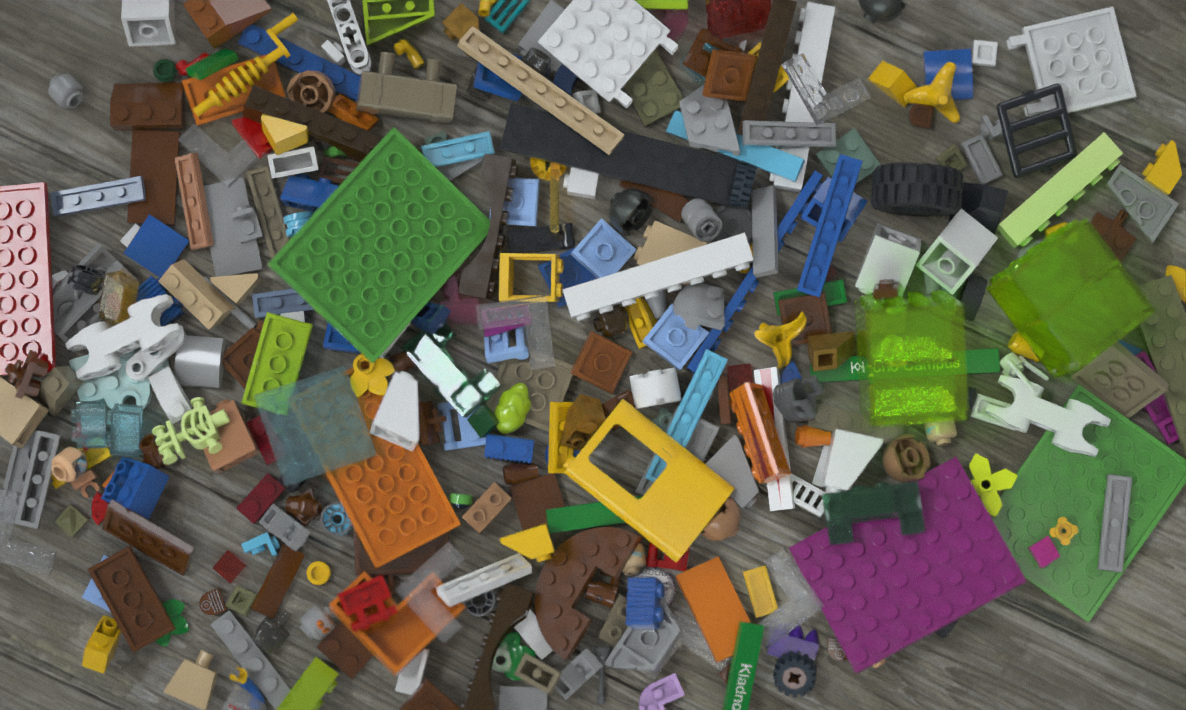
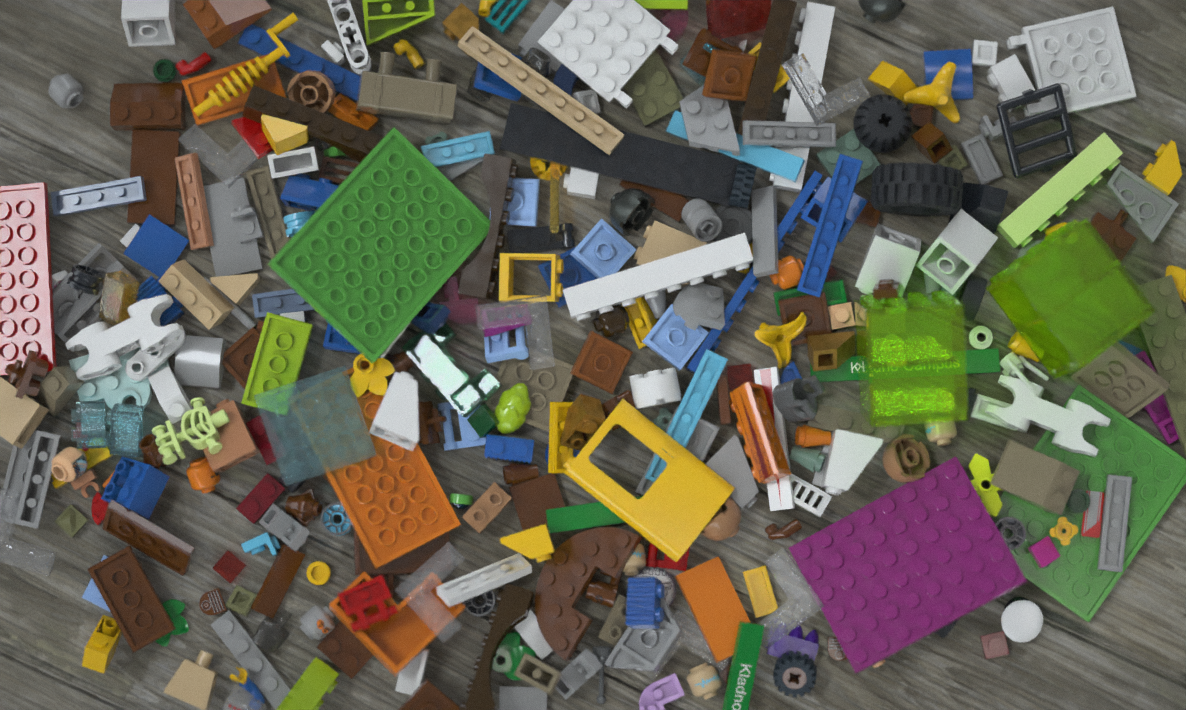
green tile [186,48,238,80] -> none
clear green bracket [822,481,926,546] -> none
none -> orange head [186,457,221,494]
none -> tan head [687,662,722,700]
none -> reddish brown arm [765,519,802,540]
none -> orange head [769,255,804,290]
none -> sand green cone [789,445,826,473]
none -> light nougat plate [828,302,855,330]
none -> black wheel [853,94,912,153]
none -> reddish brown tile [855,201,881,228]
none -> reddish brown brick [911,122,953,164]
none -> plate [969,326,993,349]
none -> plate [979,631,1009,659]
none -> white brick [987,54,1035,112]
none -> dark tan slope [990,440,1080,515]
none -> wheel [994,517,1026,550]
none -> white piece [1001,597,1043,643]
none -> dark green plate [1066,489,1090,513]
none -> sticker [1081,490,1104,538]

